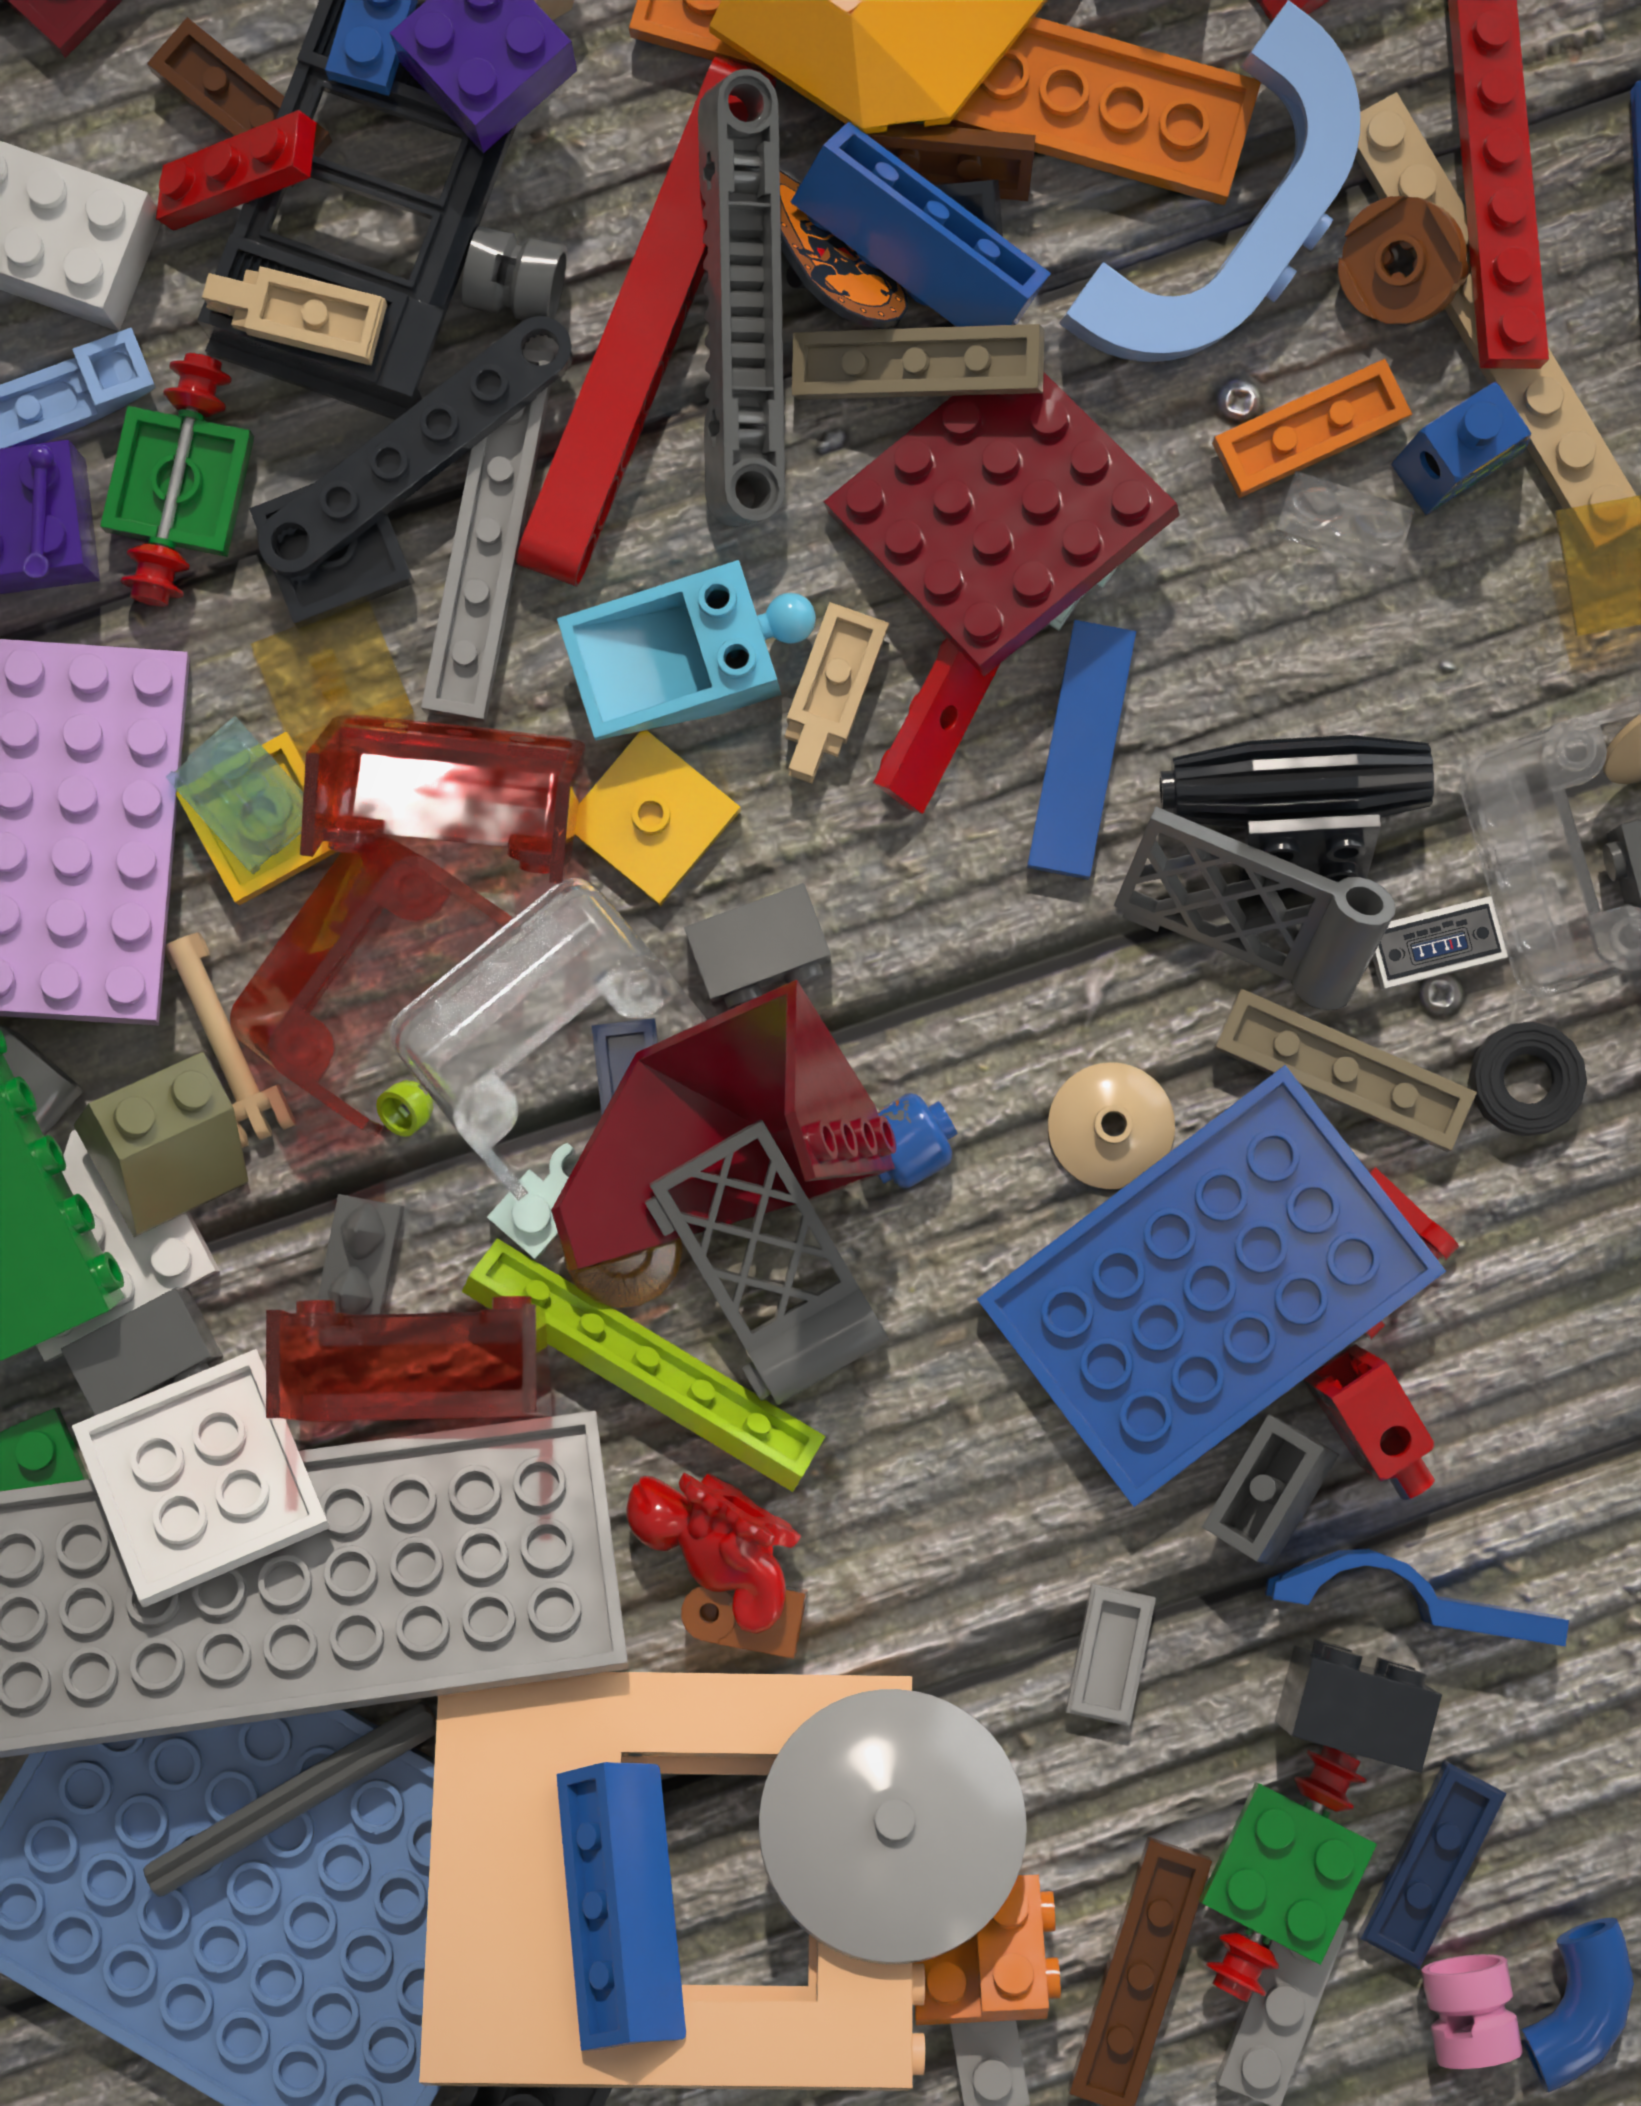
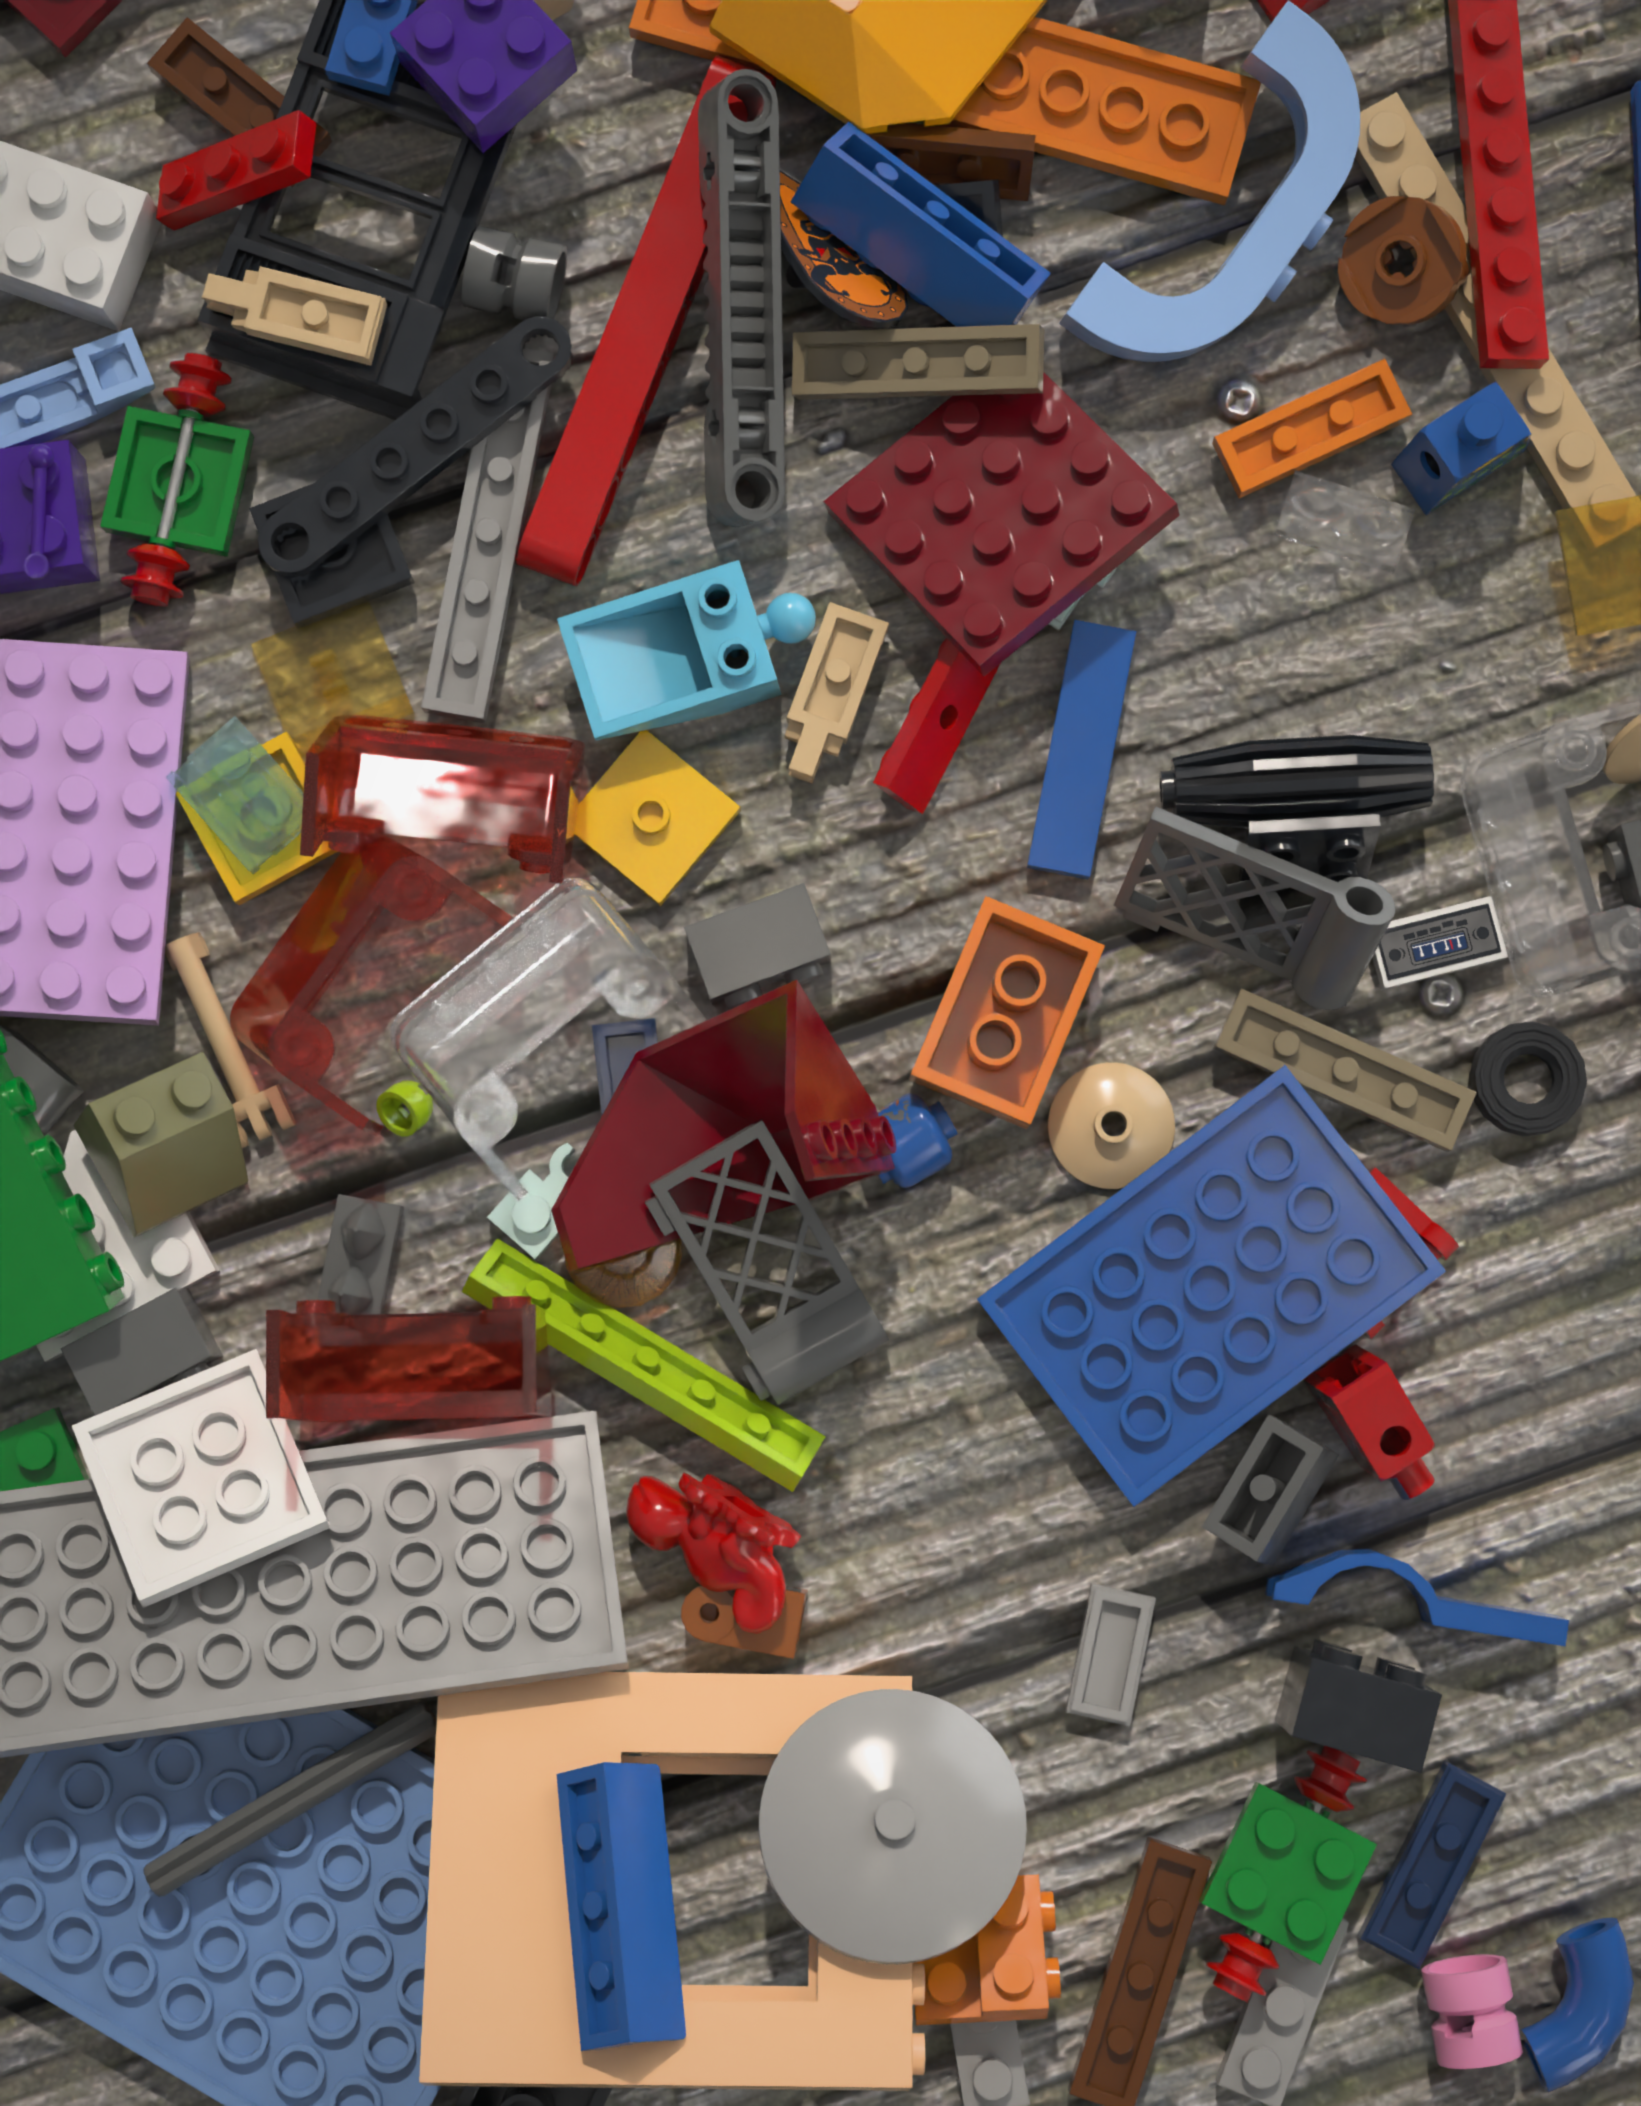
none -> orange brick [909,896,1105,1129]

